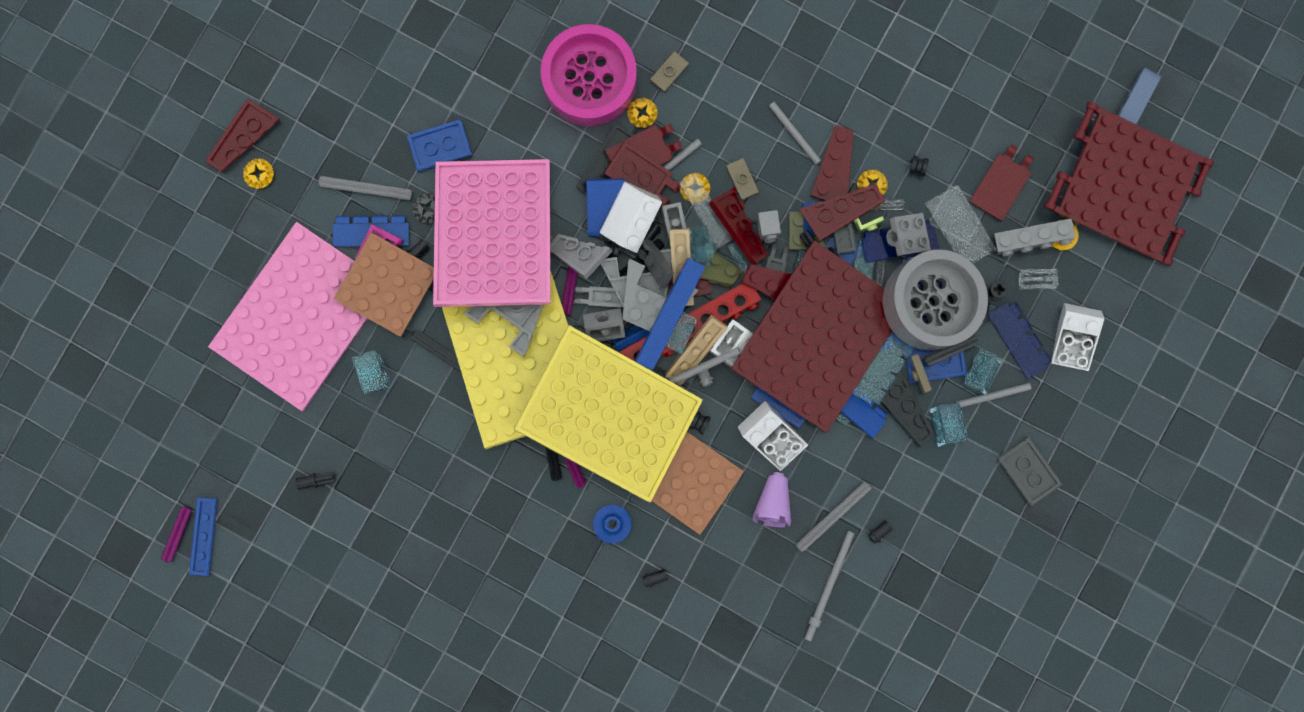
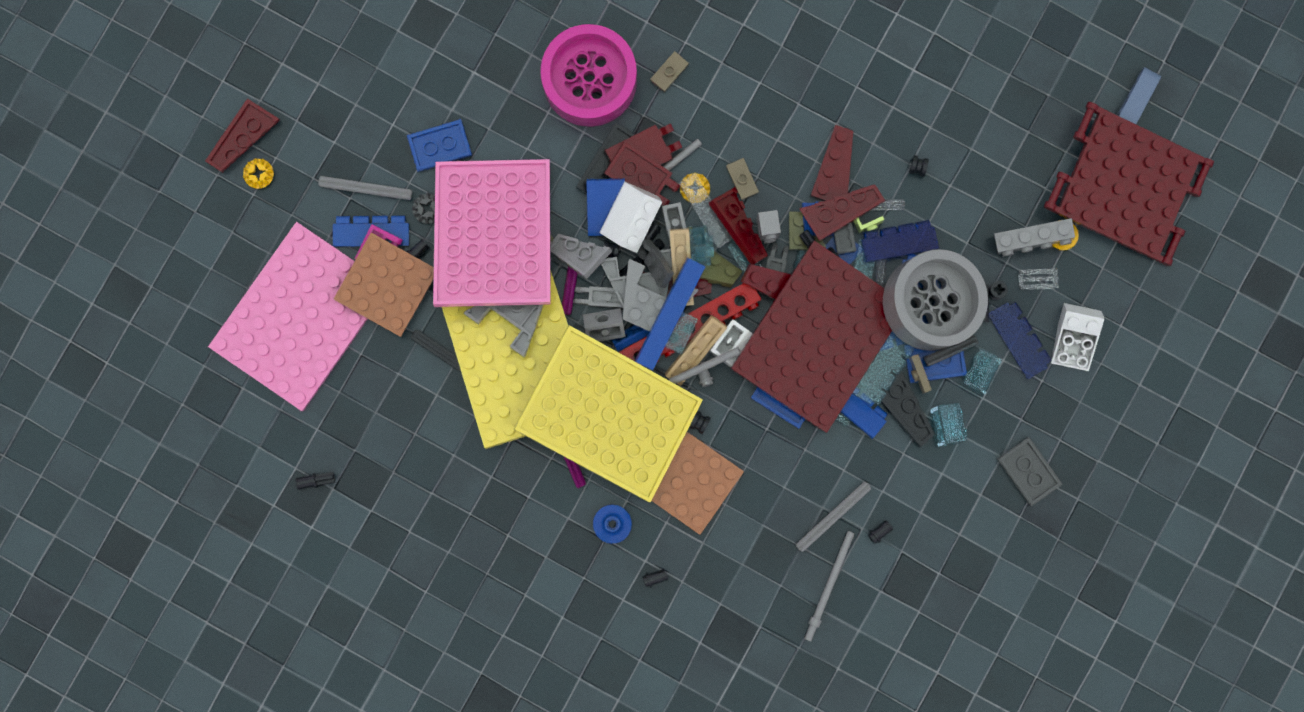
magenta axle [161,507,192,562] -> none
blue tile [189,497,218,576] -> none
clear light blue brick [352,350,390,395] -> none
black axle [545,447,562,481] -> none
yellow gear [627,97,657,128] -> none
white slope [738,401,808,471] -> none
lavender cone [753,472,791,528] -> none
light grey bar [769,102,821,165] -> none
yellow gear [857,169,888,196] -> none
light grey plate [886,213,931,256] -> none
clear tile [924,185,997,263] -> none
light grey bar [955,383,1031,409] -> none
dark red tile [969,144,1034,222] -> none

